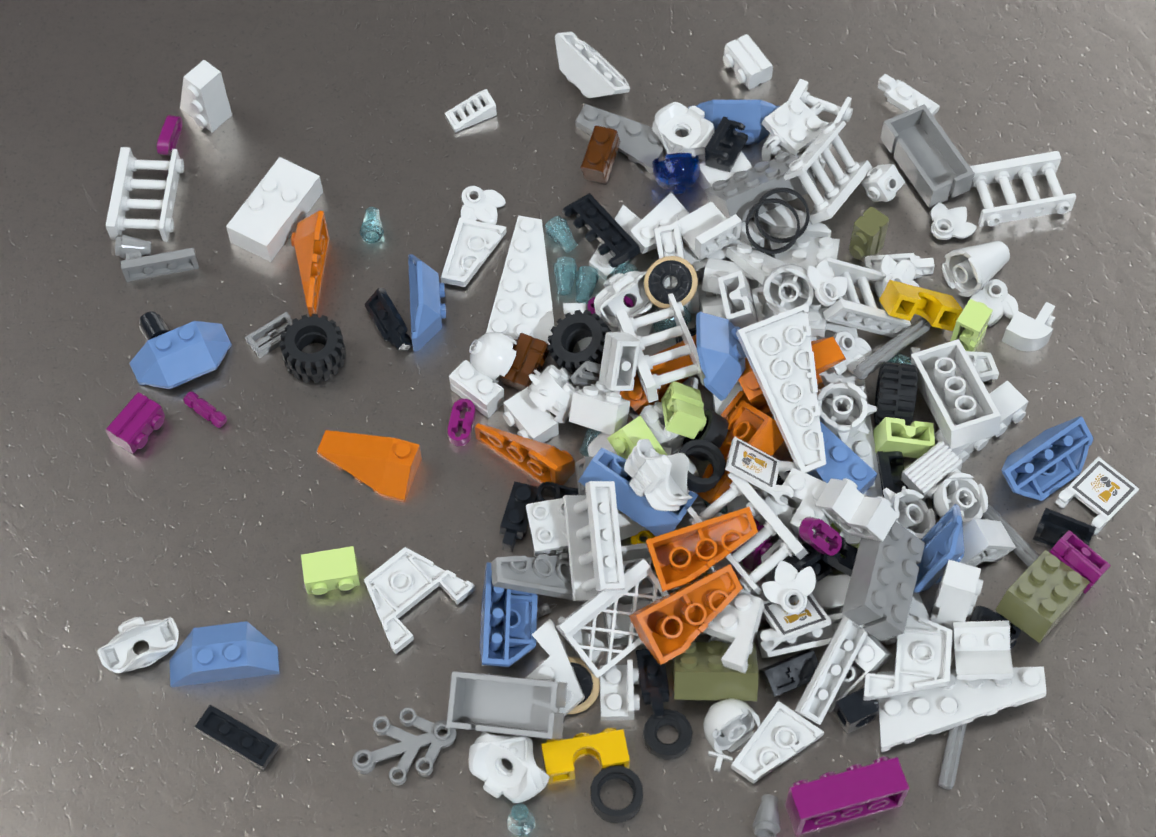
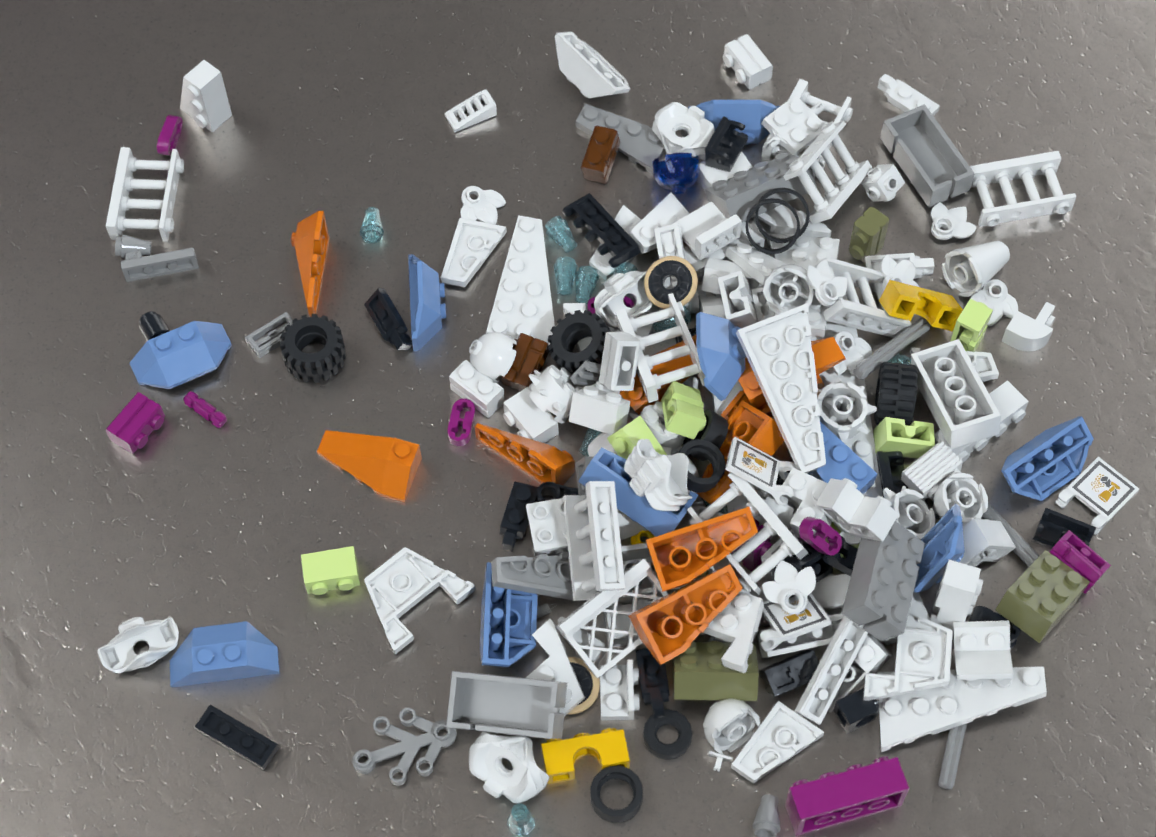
white brick [226,157,323,262] -> none

